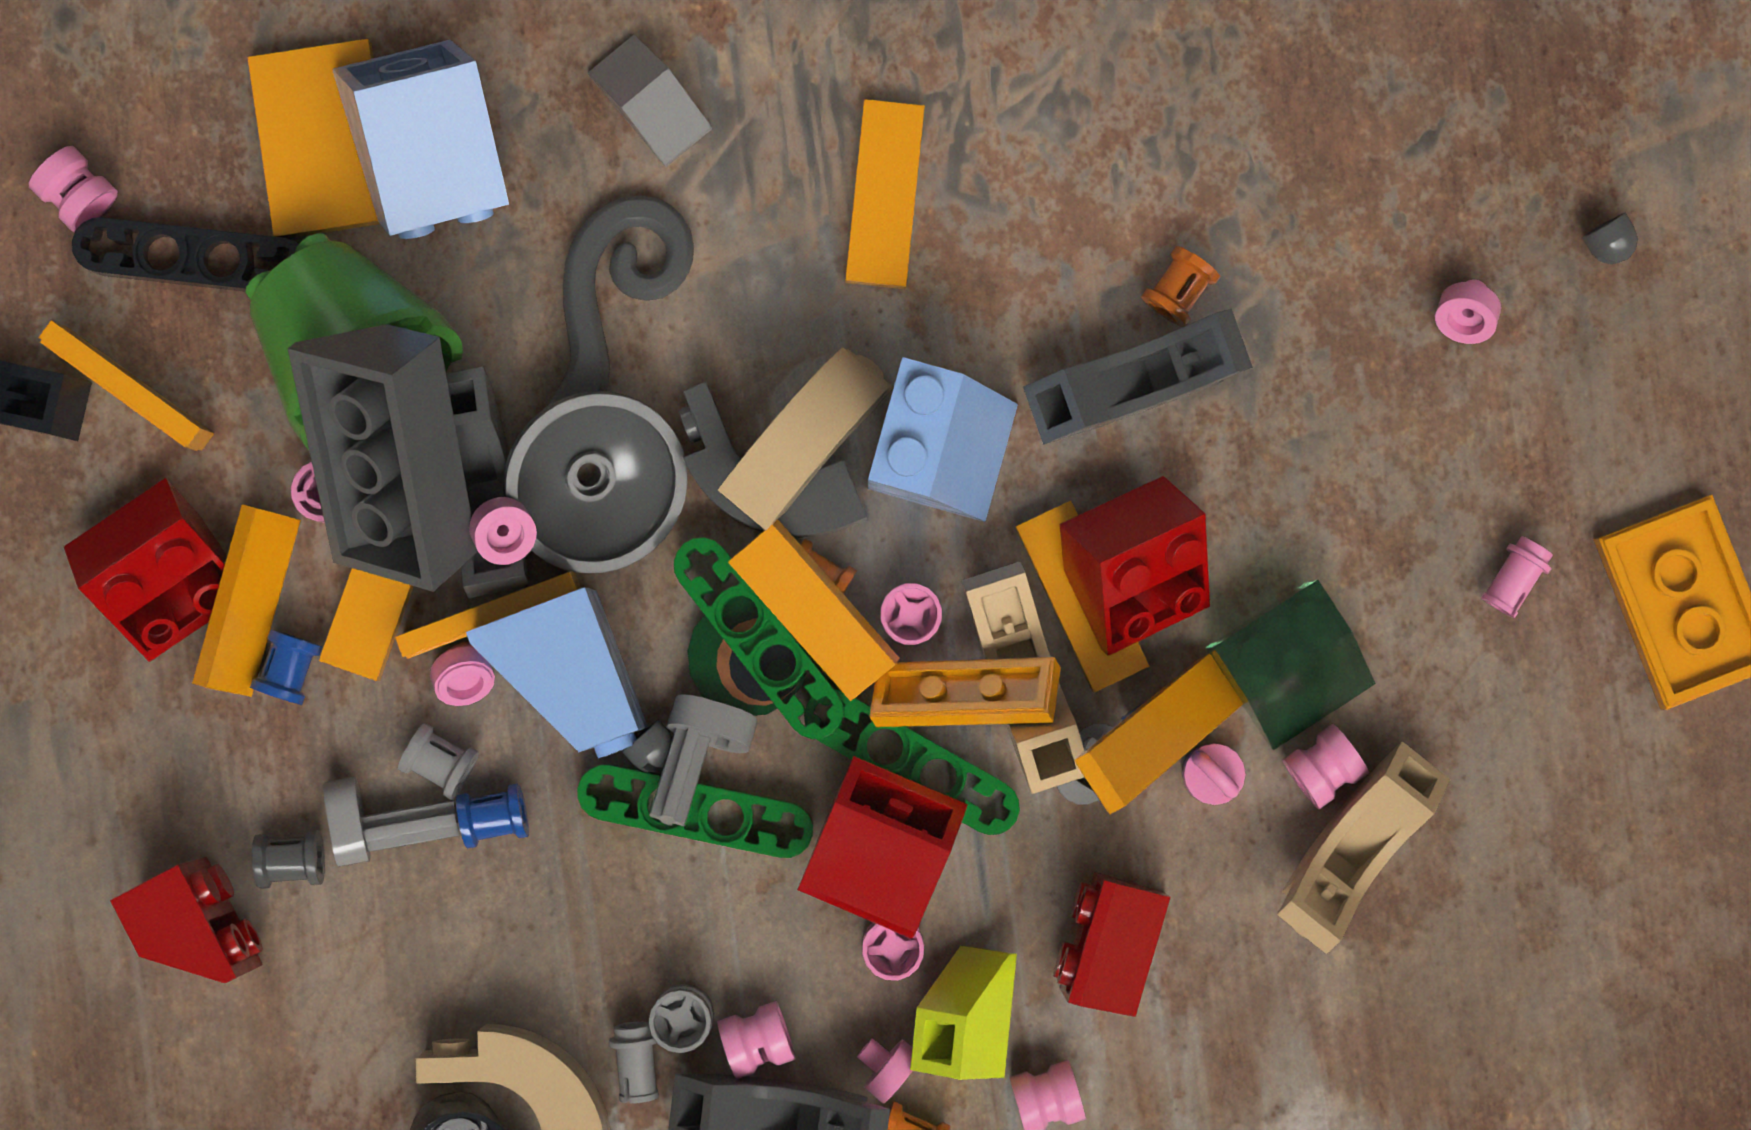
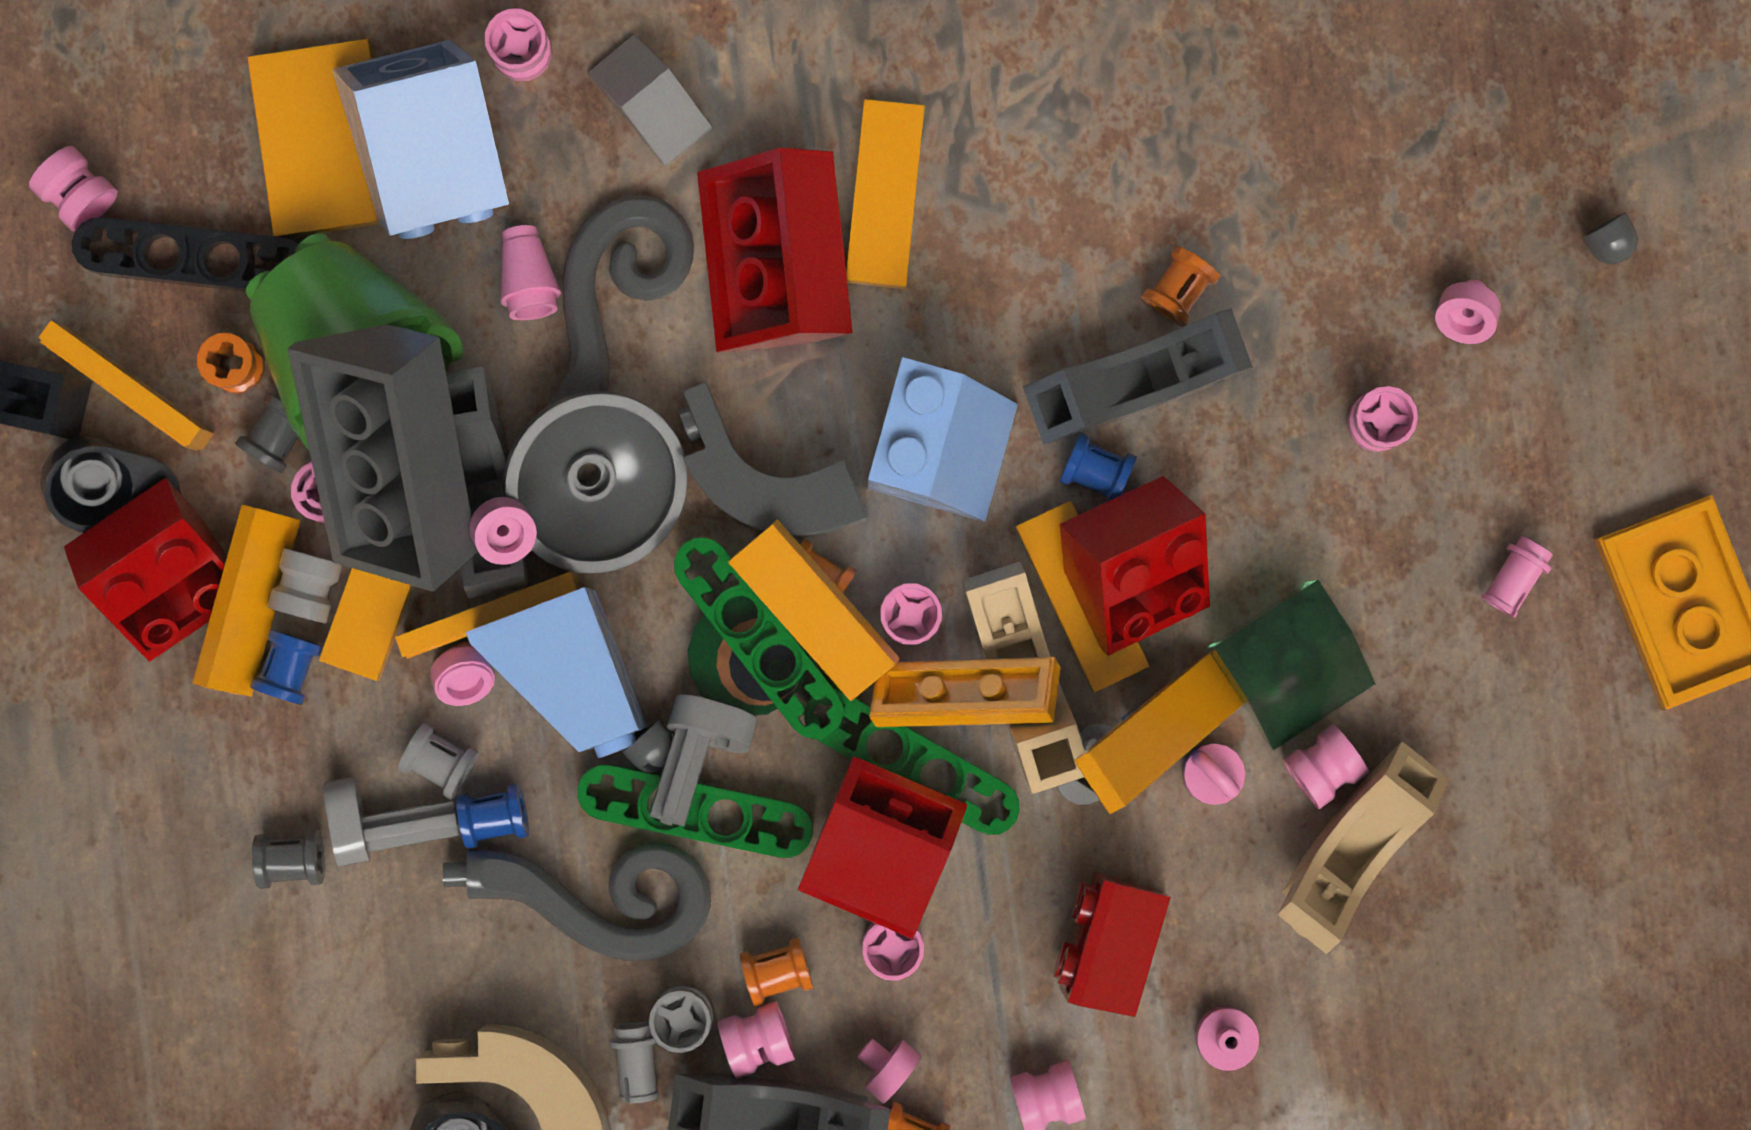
red slope [110,857,263,983] -> none
tan arch [718,347,894,530] -> none
neon yellow slope [910,946,1017,1080] -> none
none -> black cap [40,436,181,533]
none -> orange bush [197,333,265,393]
none -> dark grey bush [235,392,298,473]
none -> light grey wheel [267,548,343,623]
none -> dark grey plant [443,843,711,961]
none -> bright pink wheel [485,8,552,81]
none -> bright pink cone [500,225,561,321]
none -> red slope [697,147,853,353]
none -> orange bush [739,937,814,1007]
none -> blue bush [1059,433,1137,502]
none -> bright pink tile [1195,1006,1259,1071]
none -> bright pink wheel [1346,386,1418,452]

